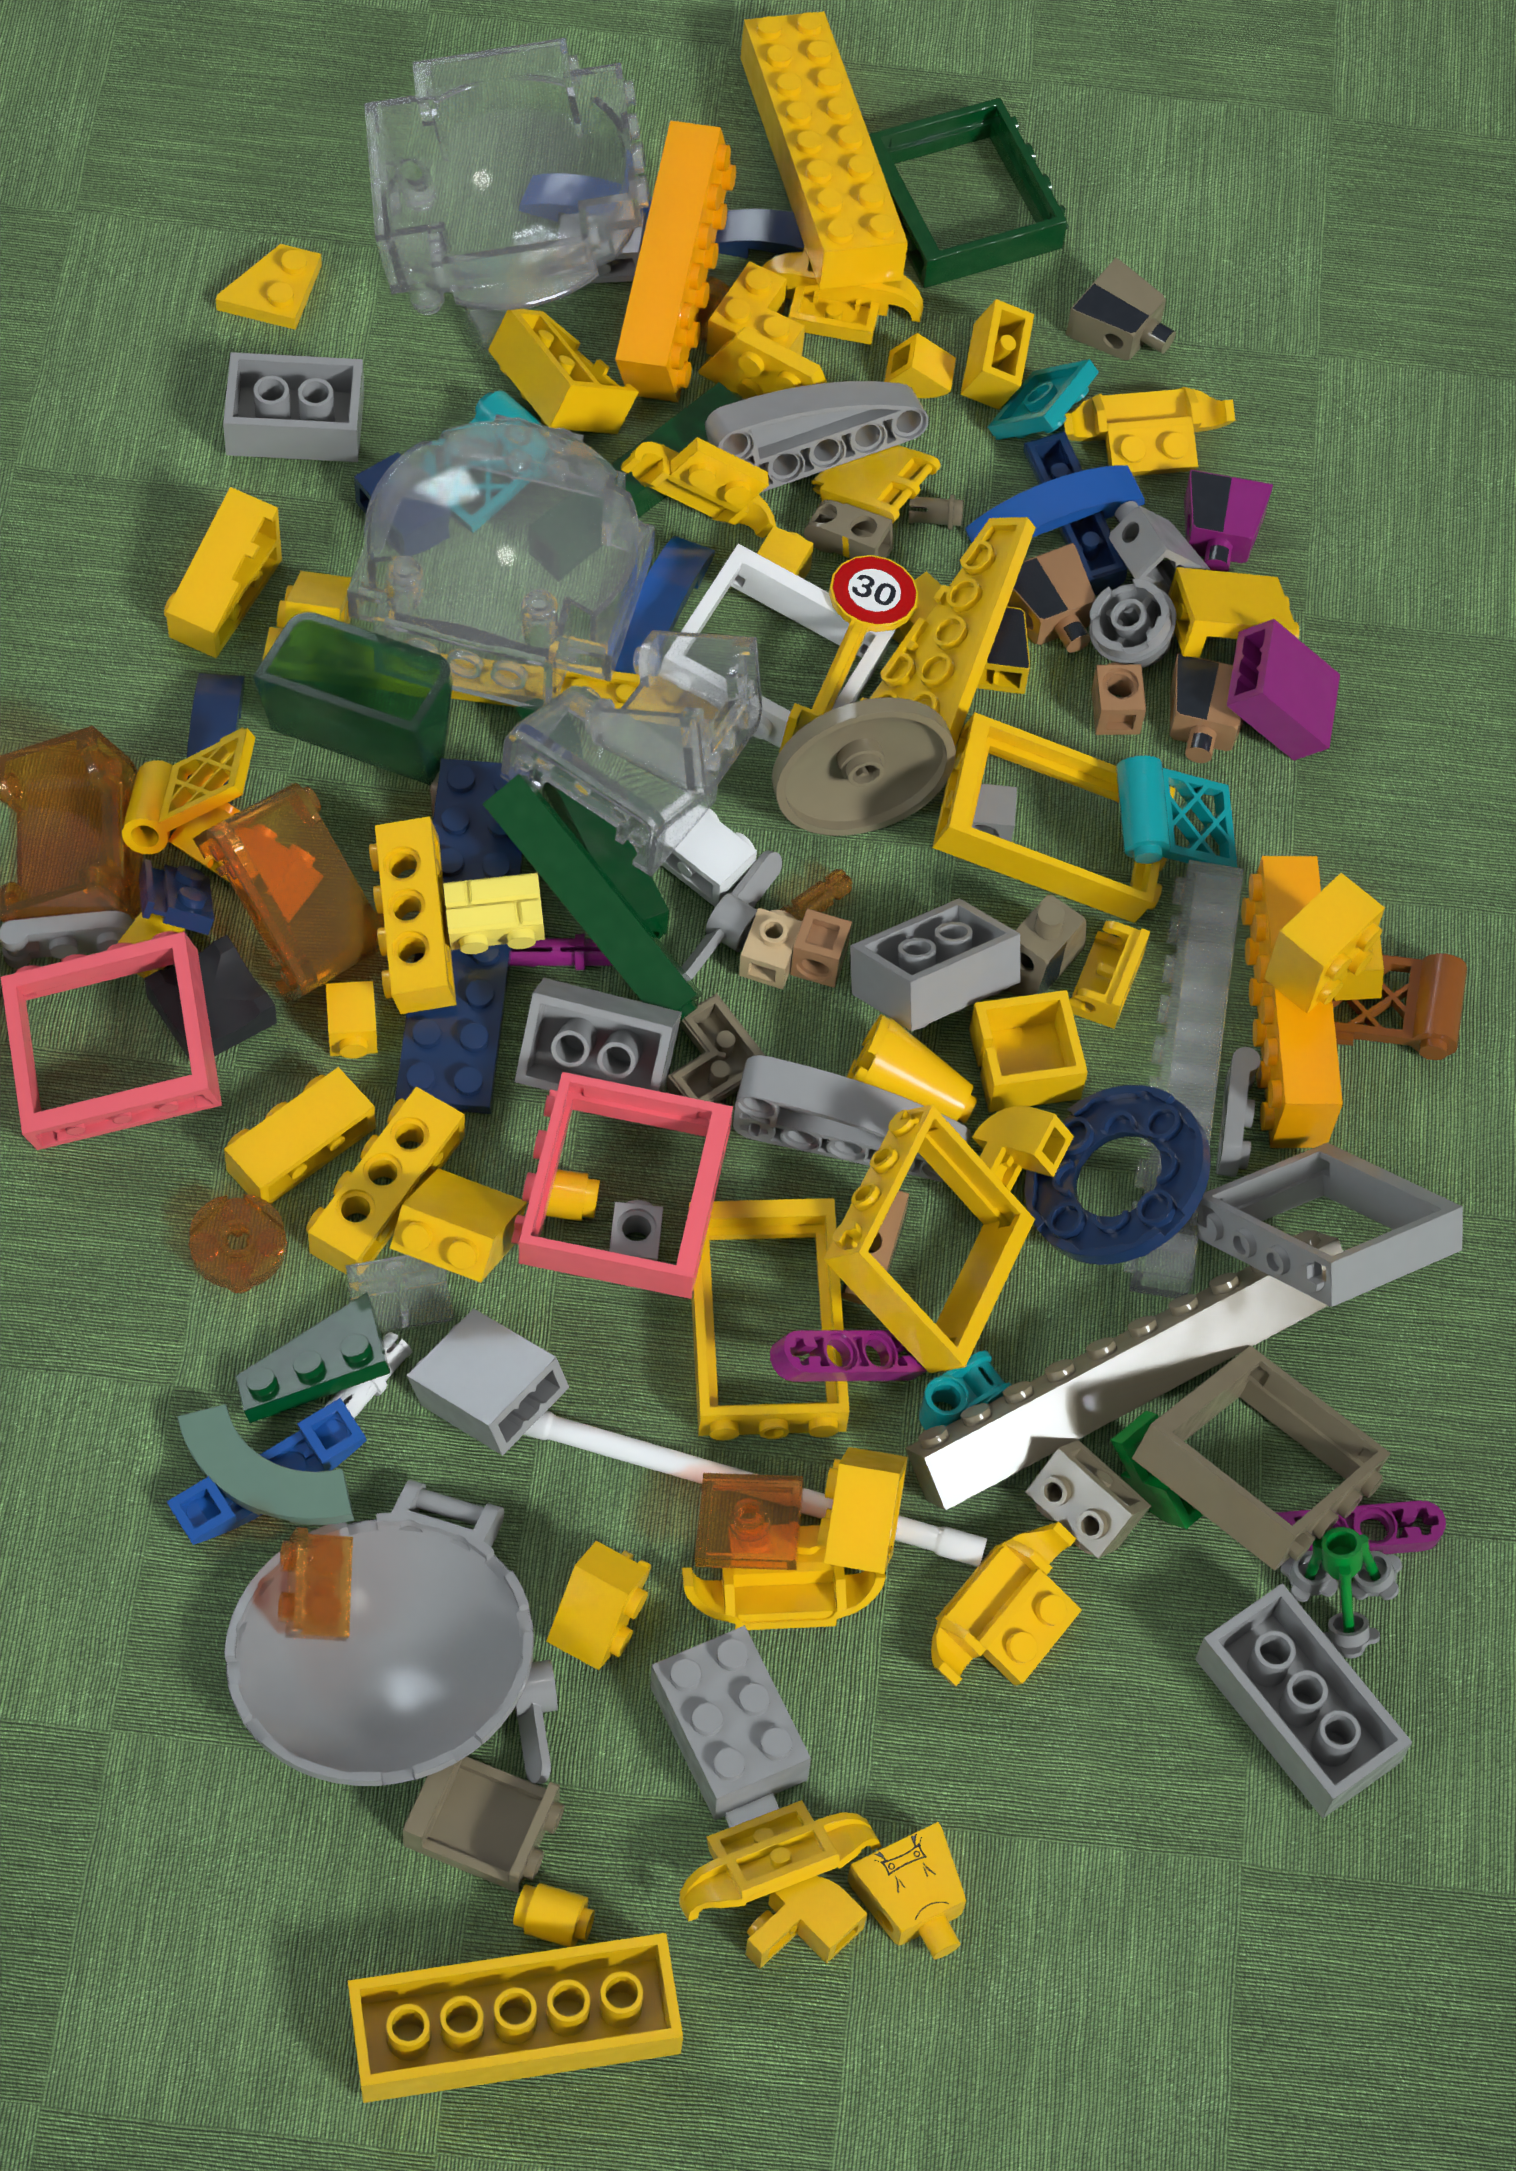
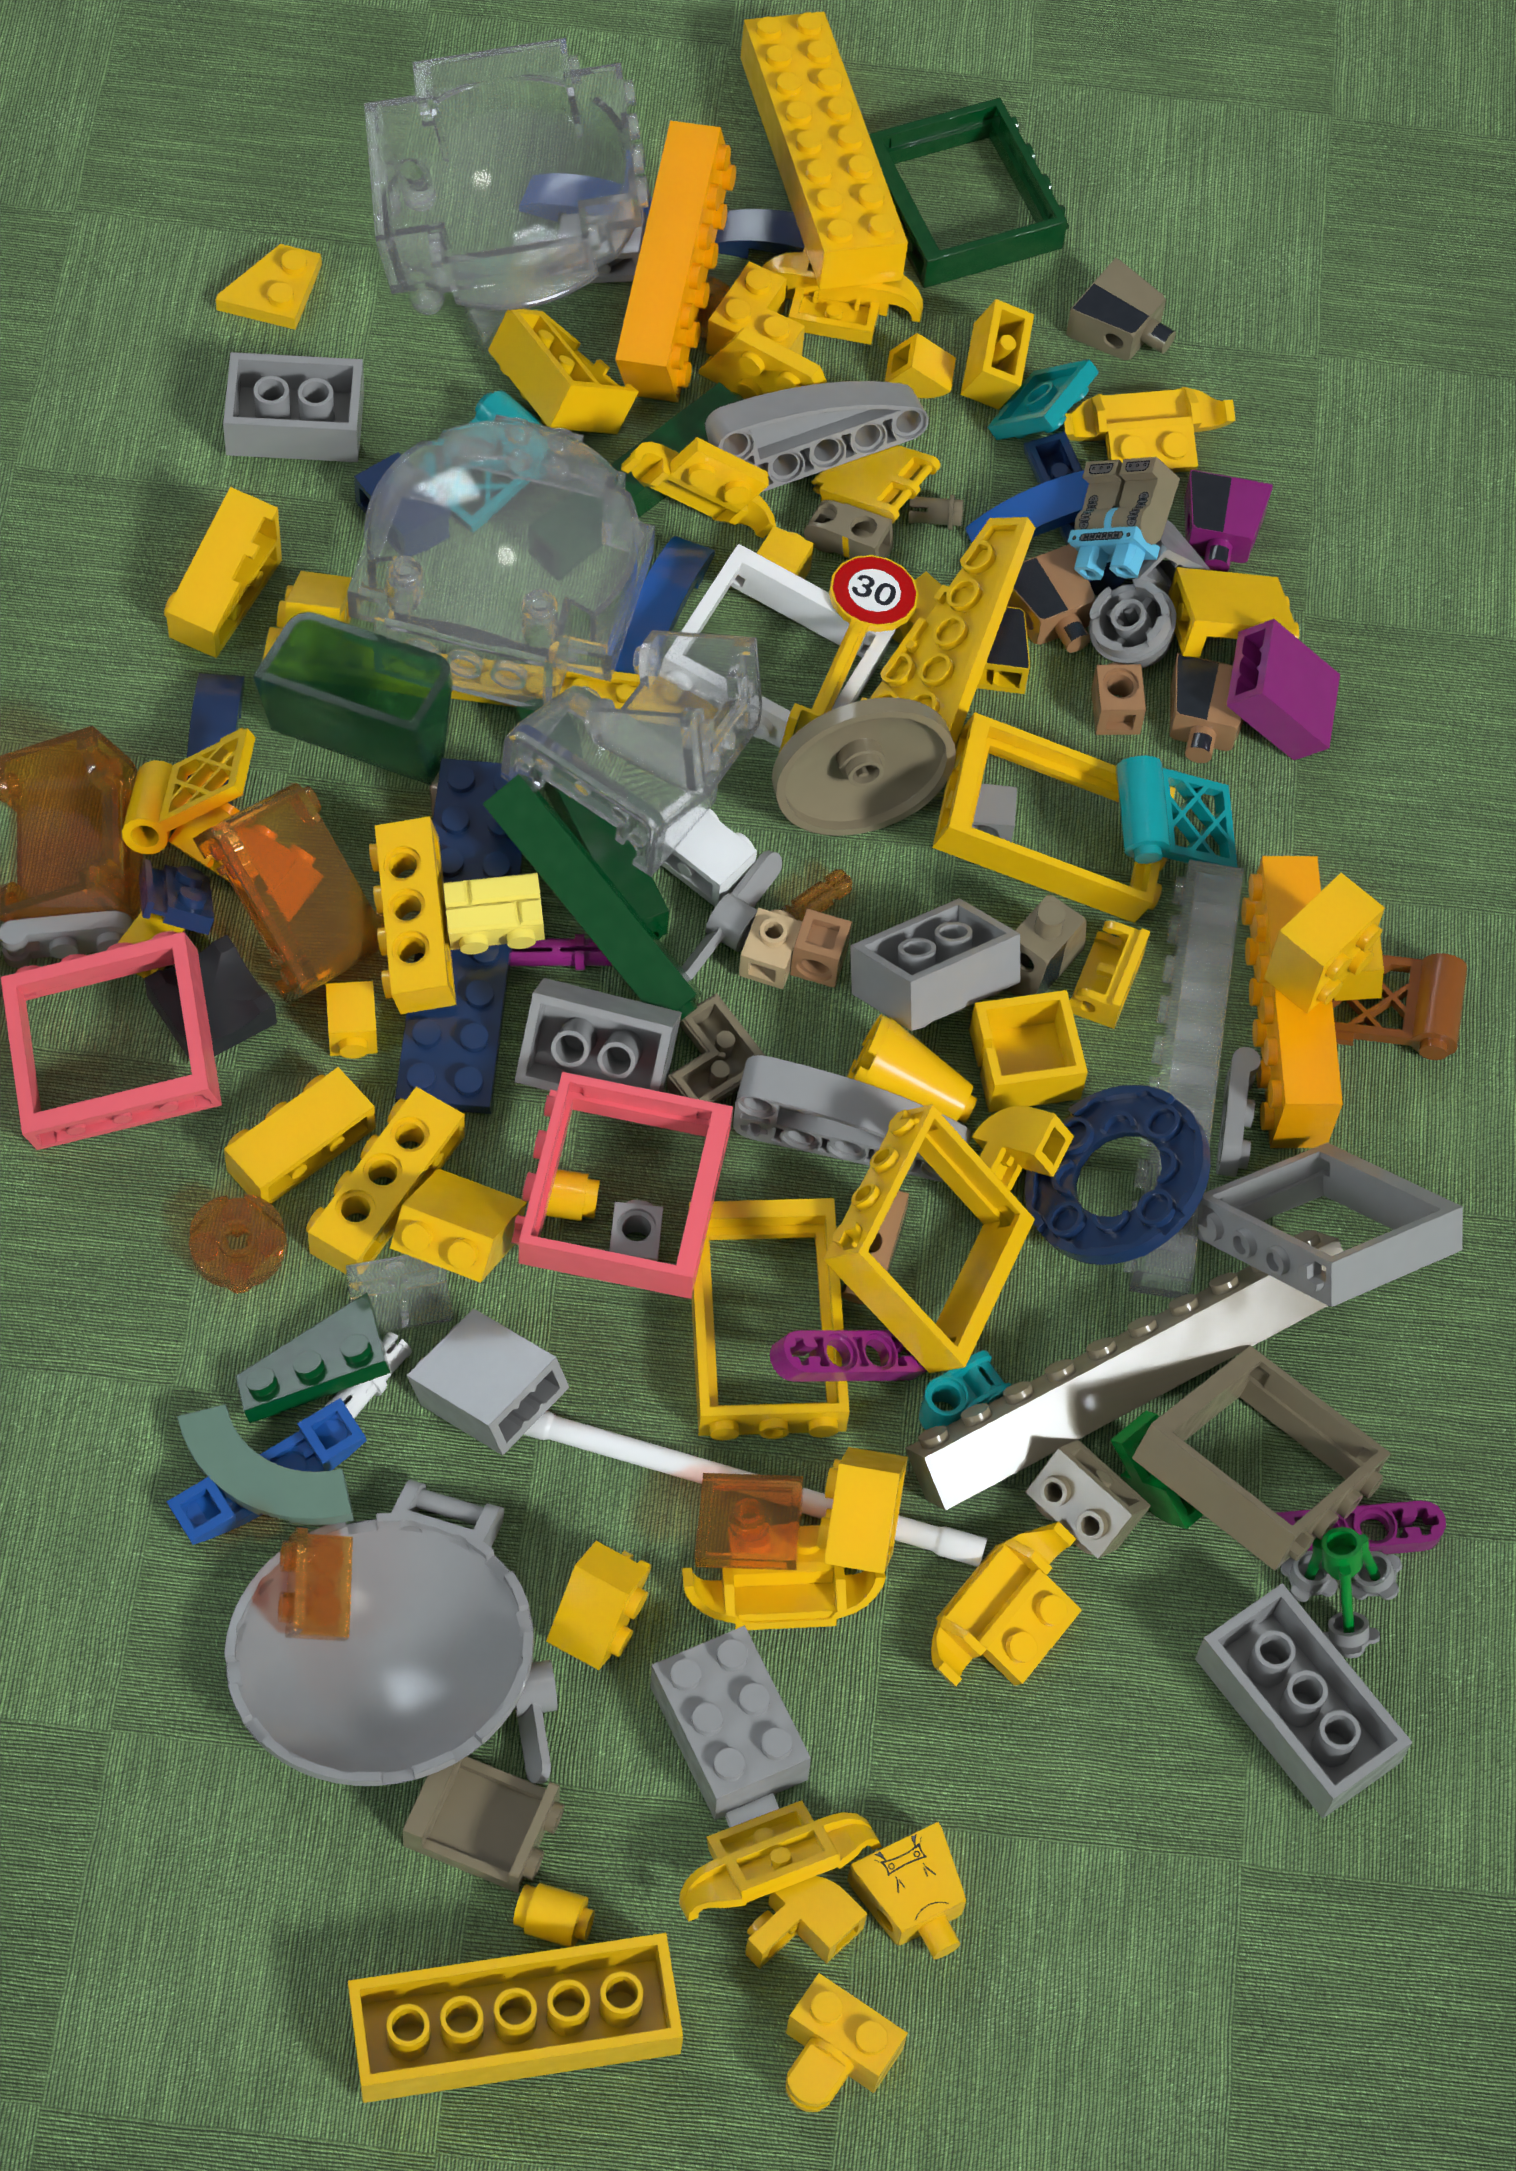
none -> yellow brick [786,1973,908,2112]
none -> hips [1068,457,1180,580]

